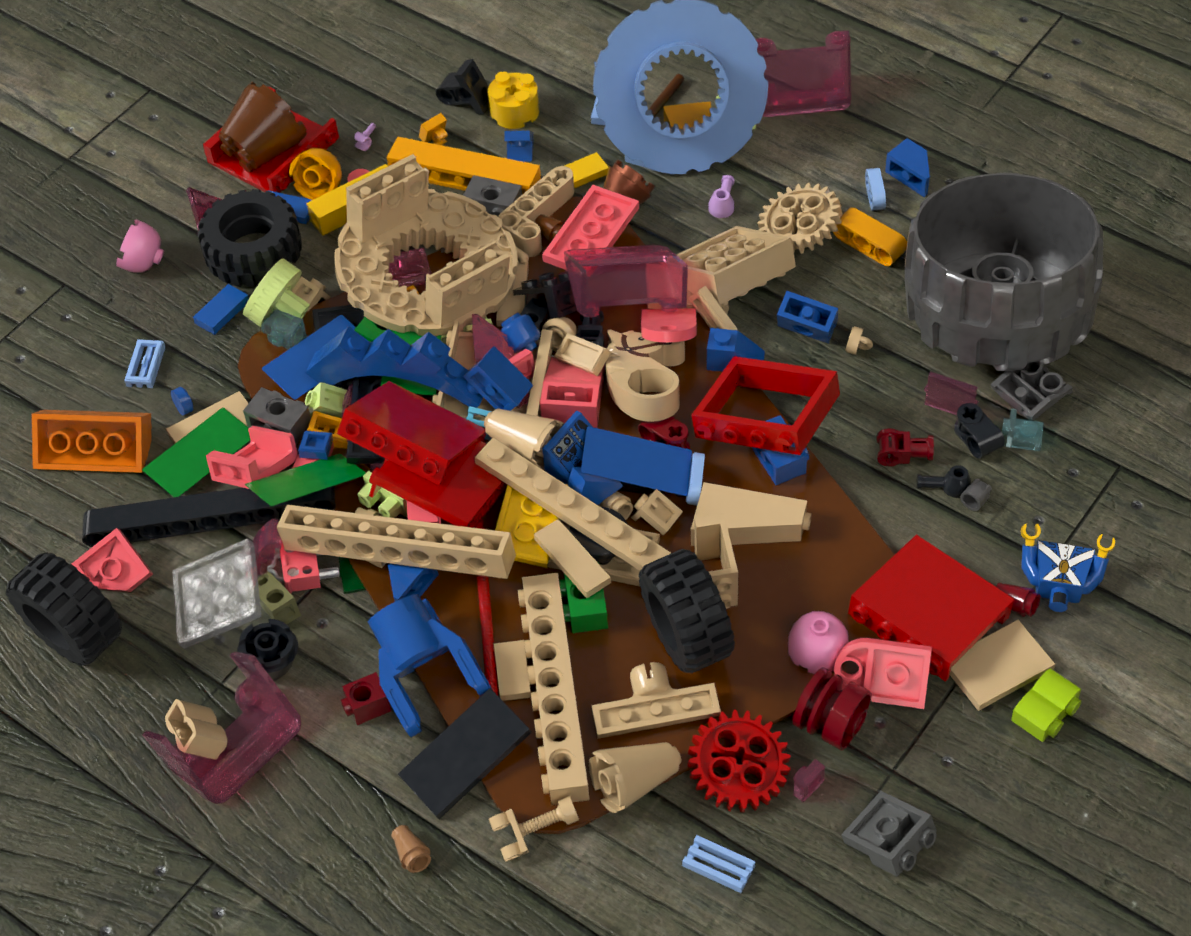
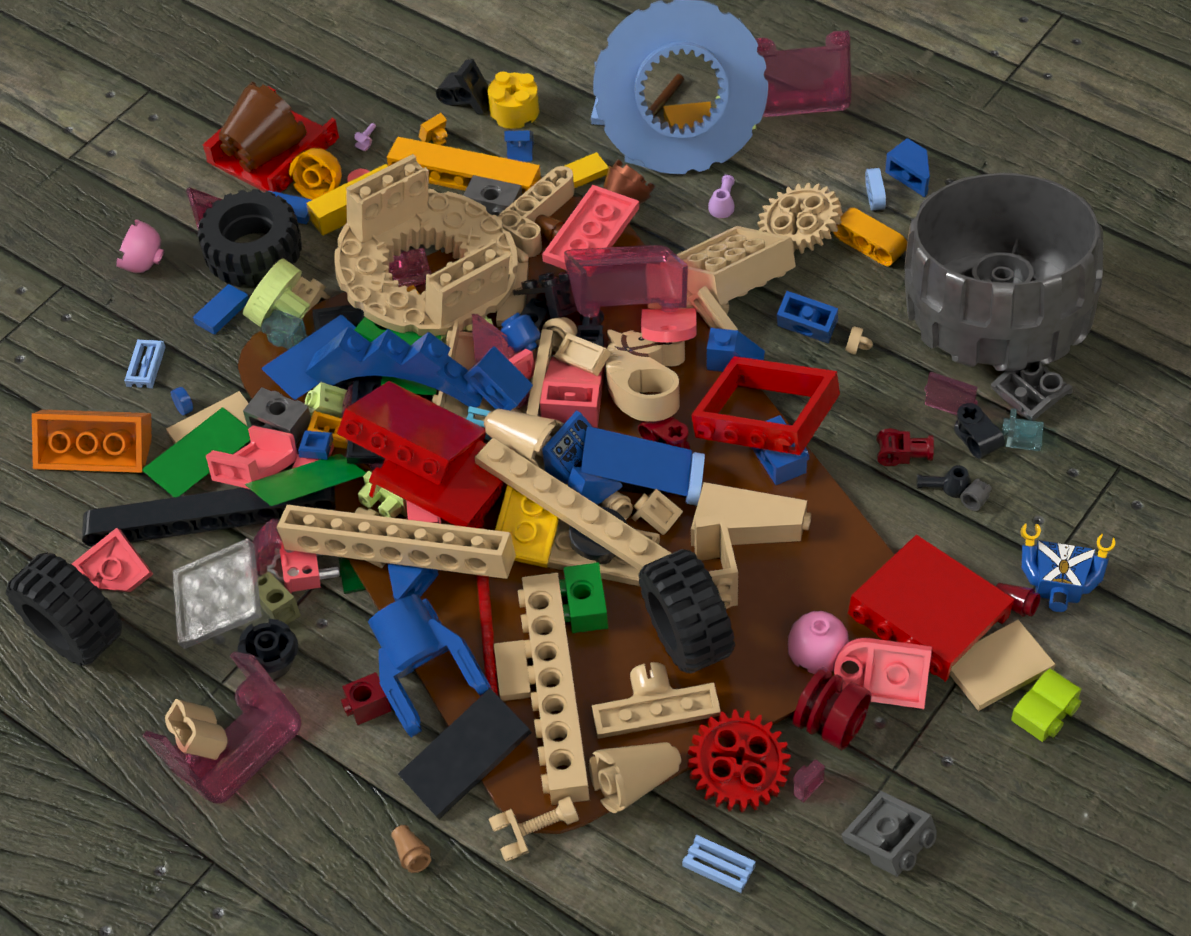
tan tile [534,519,611,598] -> none

